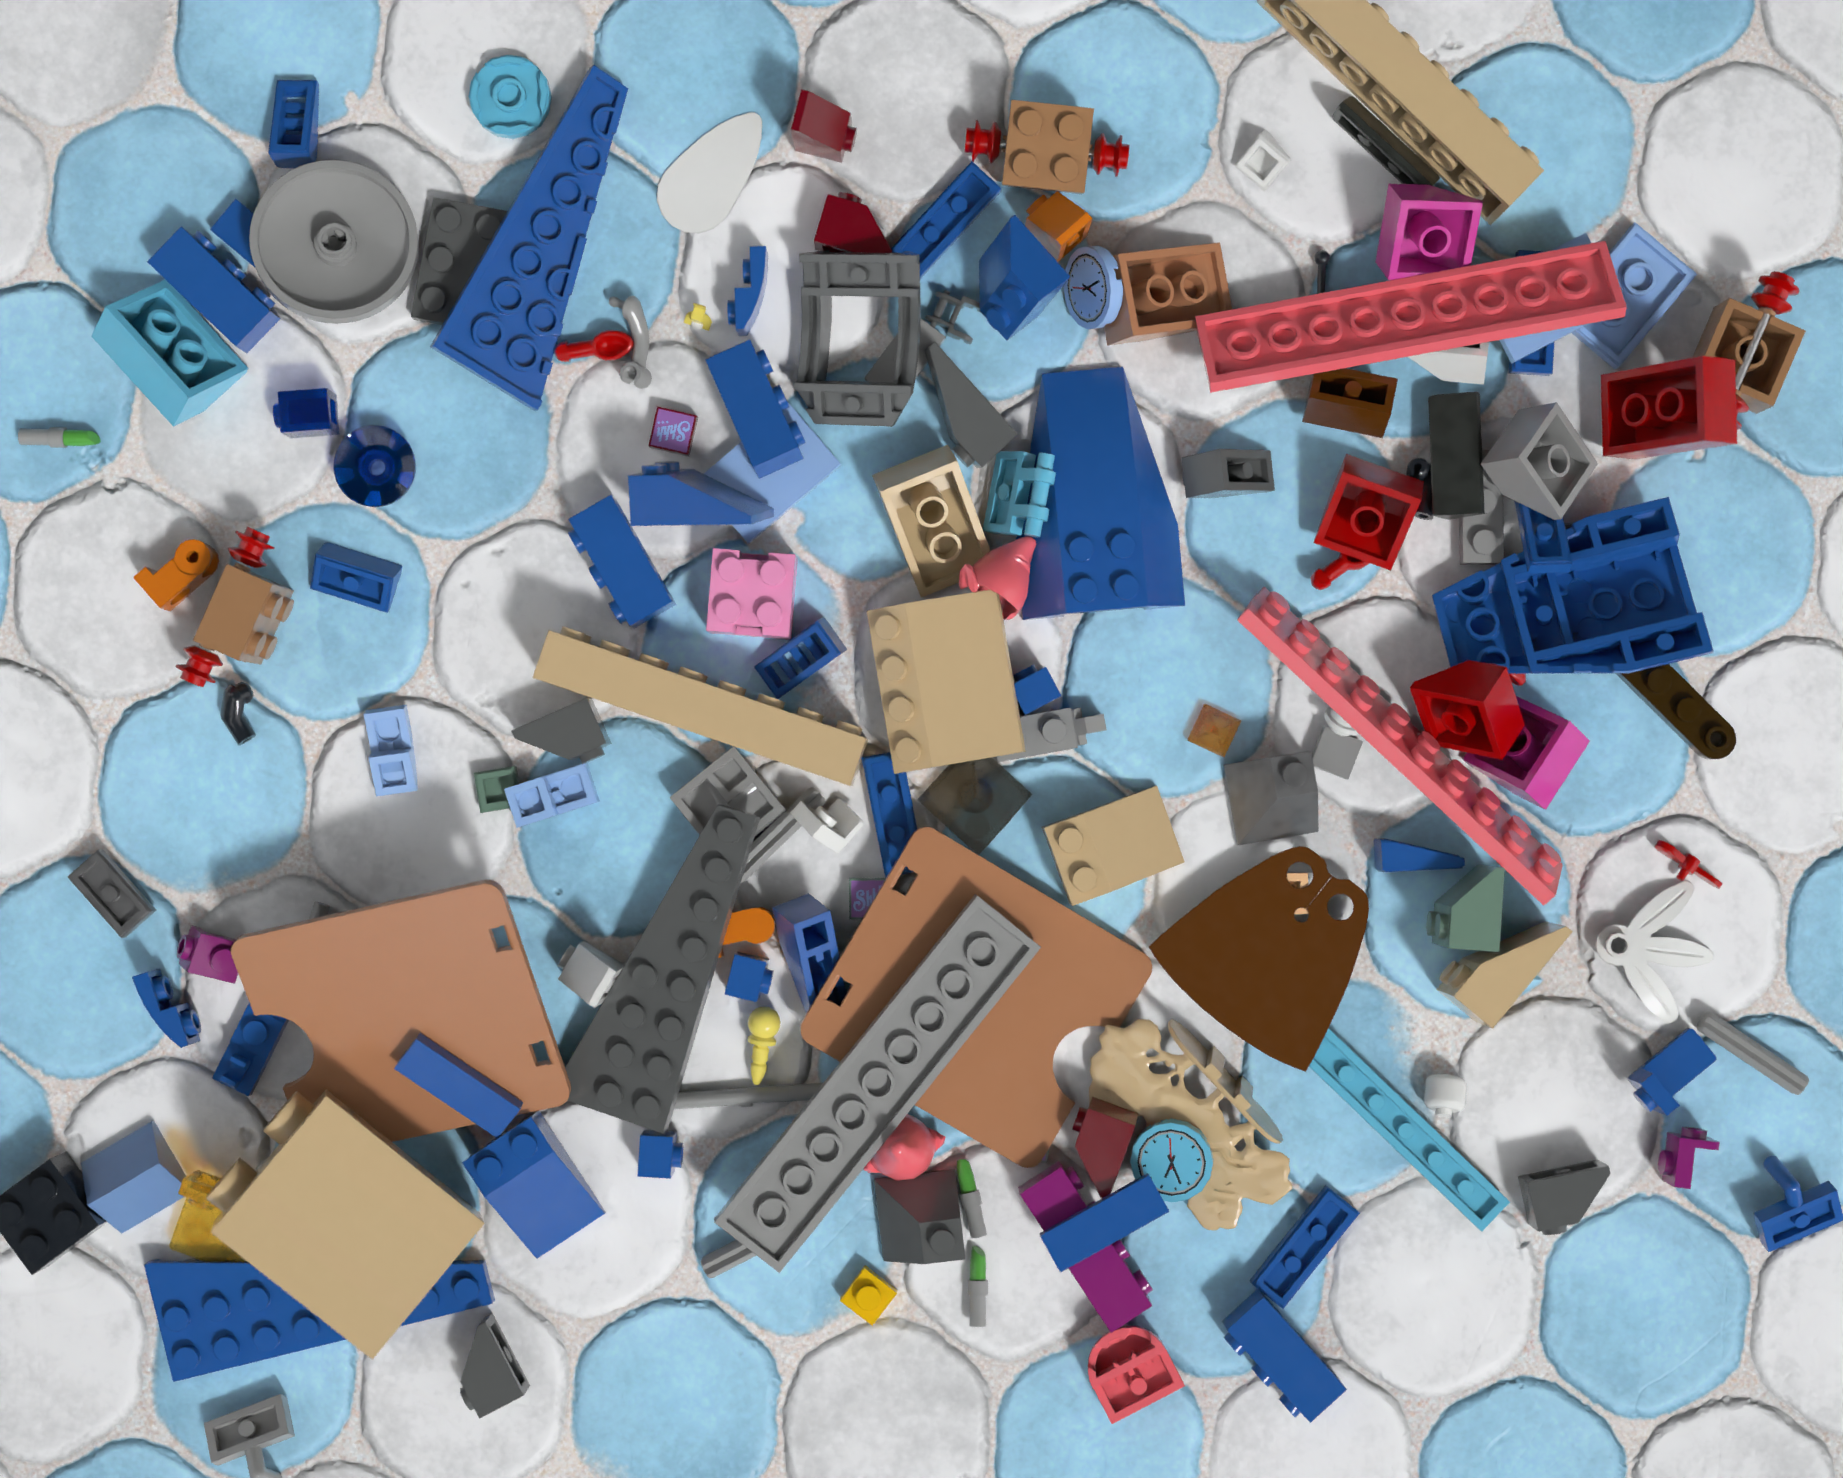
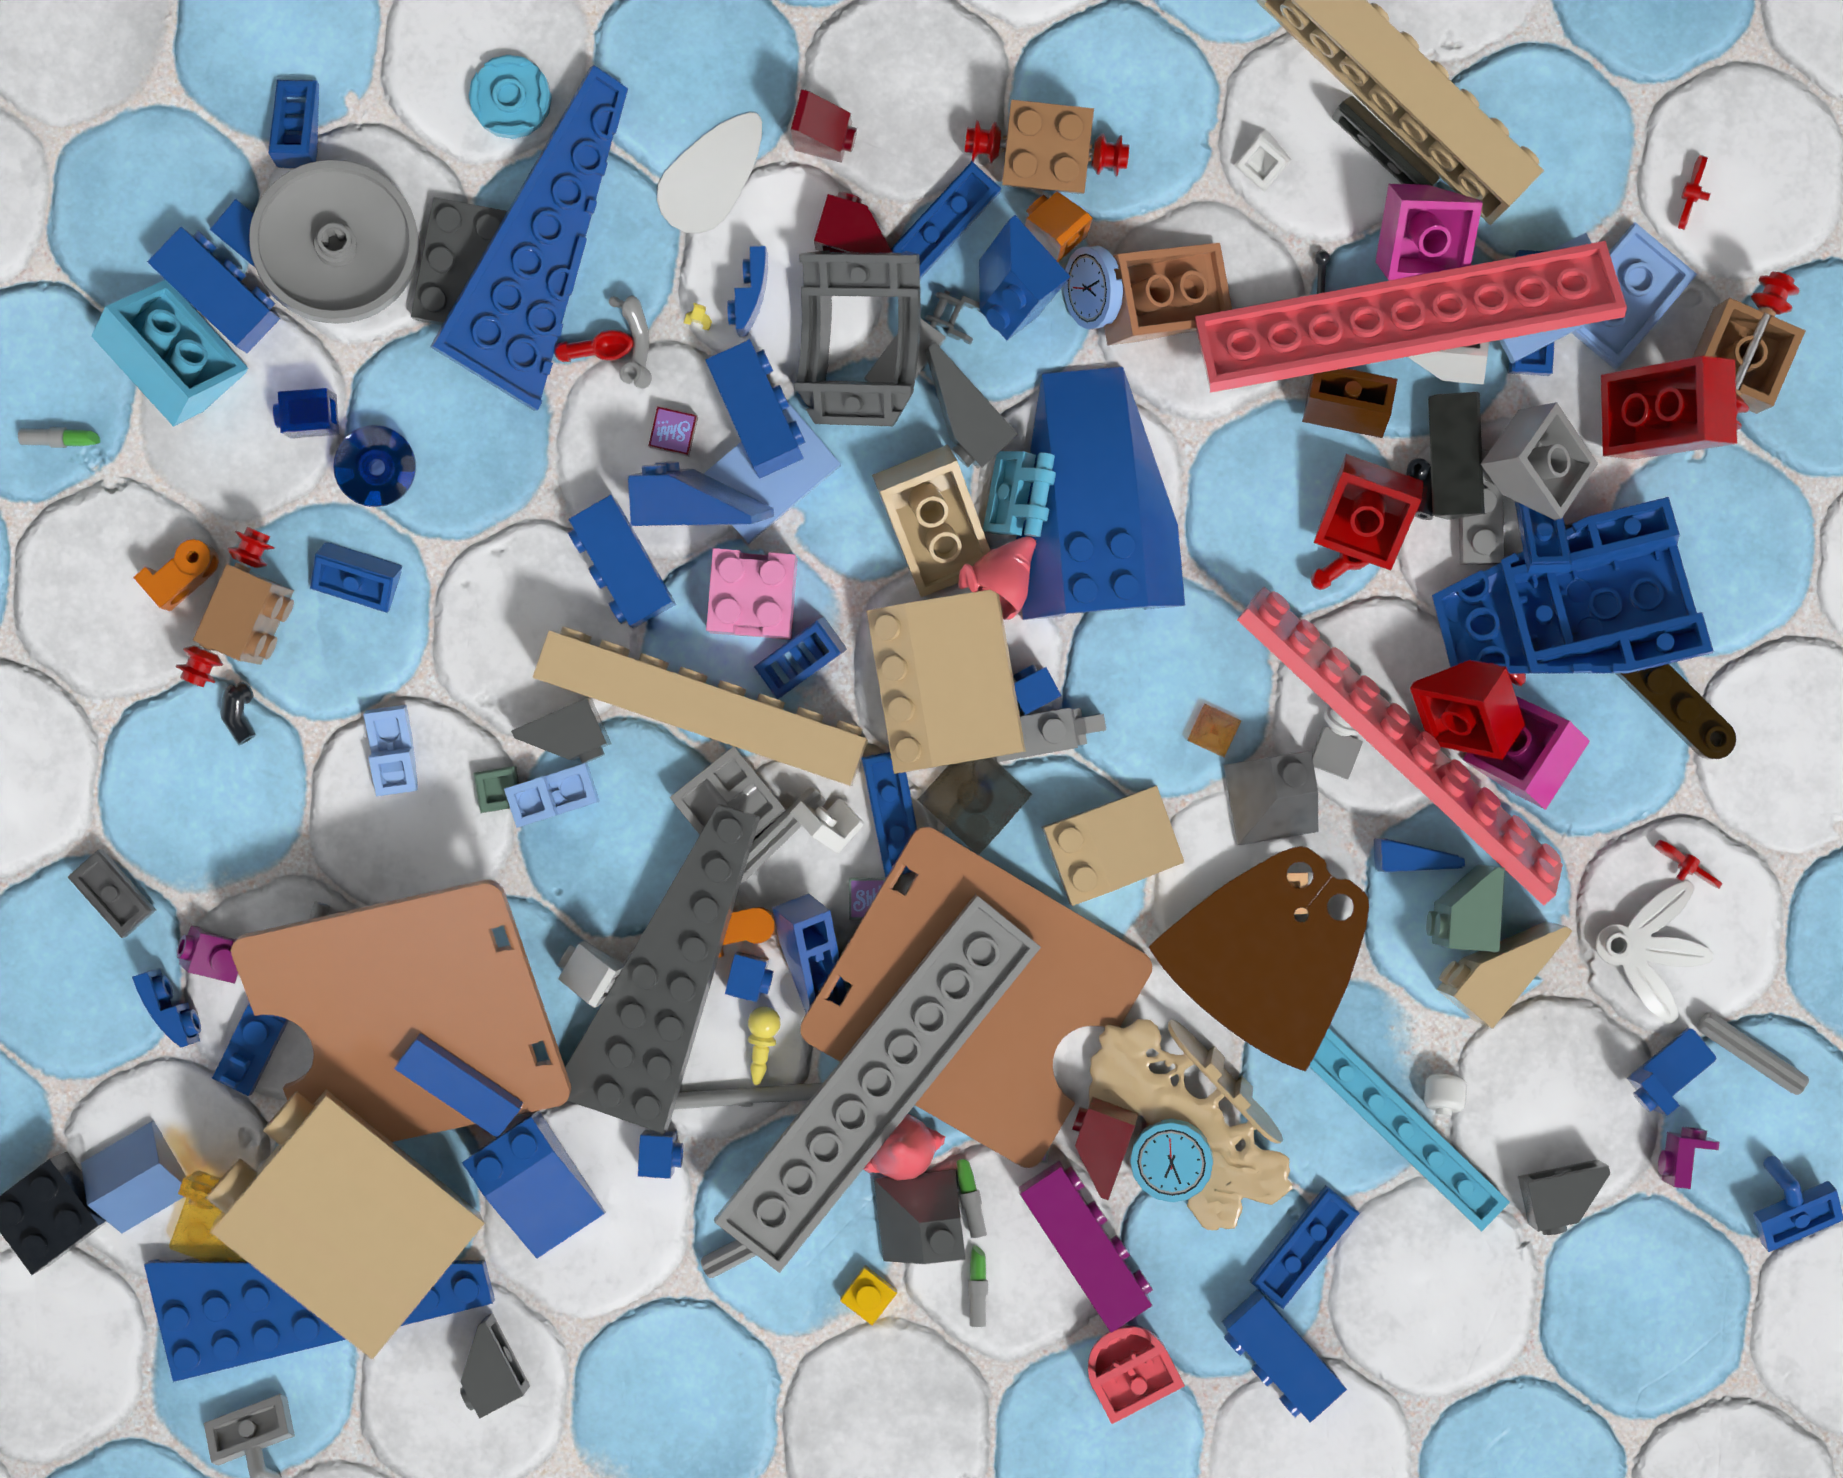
blue tile [1039,1173,1170,1273] -> none
dark grey slope [1181,449,1275,498] -> none
none -> red piece [1678,155,1711,230]

